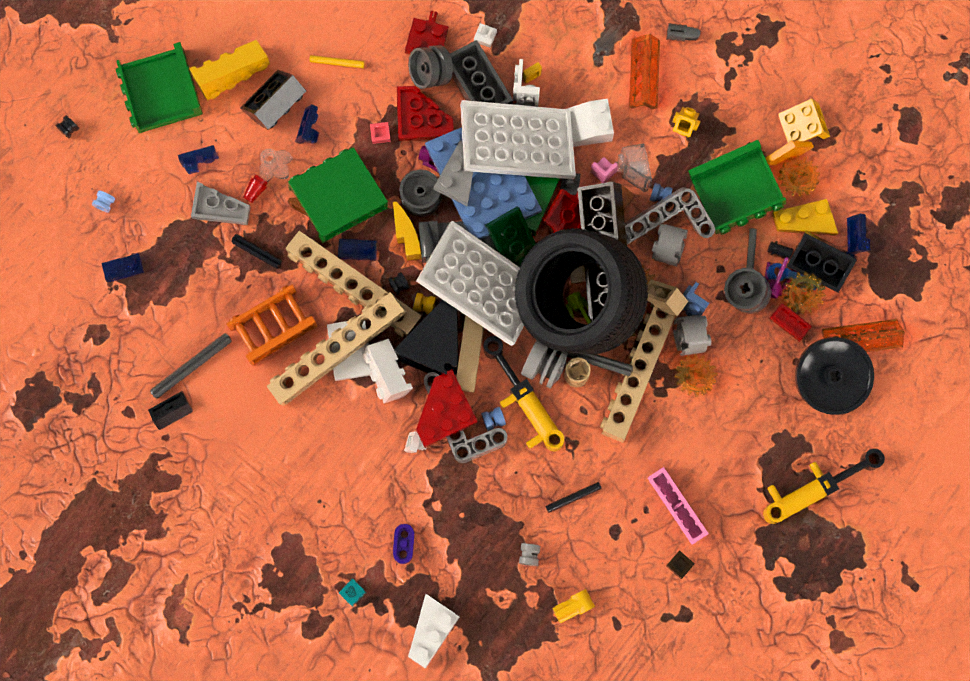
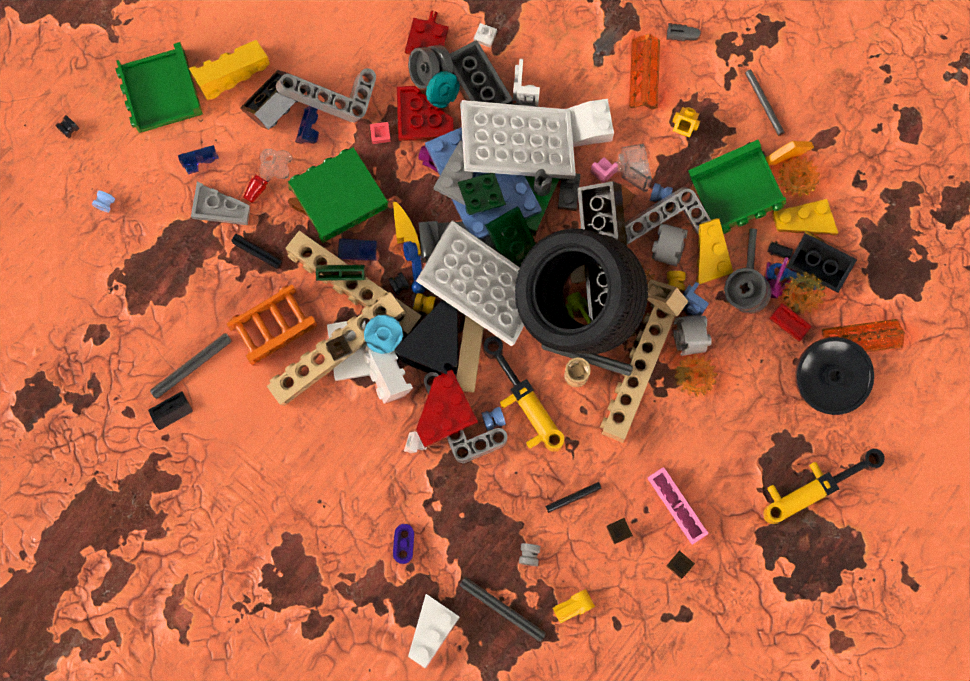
clear blue hinge [101,253,144,283] -> none
yellow bar [309,55,365,68] -> none
teal slope [339,578,367,607] -> none
dark grey wheel [399,169,442,217] -> none
light grey wheel [521,340,568,389] -> none
yellow tile [522,62,542,83] -> none
red plate [542,186,582,233] -> none
yellow bracket [779,99,830,143] -> none
clear blue hinge [847,213,871,255] -> none
none -> light grey beam [276,68,376,123]
none -> dark green piece [316,265,366,281]
none -> dark brown tile [326,335,353,361]
none -> medium azure tile [364,315,403,354]
none -> blue piece [403,241,426,294]
none -> teal tile [426,71,460,108]
none -> dark green hinge [458,173,506,215]
none -> dark grey axle [460,577,546,642]
none -> dark grey hinge [534,169,552,196]
none -> dark brown tile [606,518,633,544]
none -> yellow wheel [667,271,686,293]
none -> yellow wing [696,218,733,284]
none -> dark grey bar [745,69,785,136]

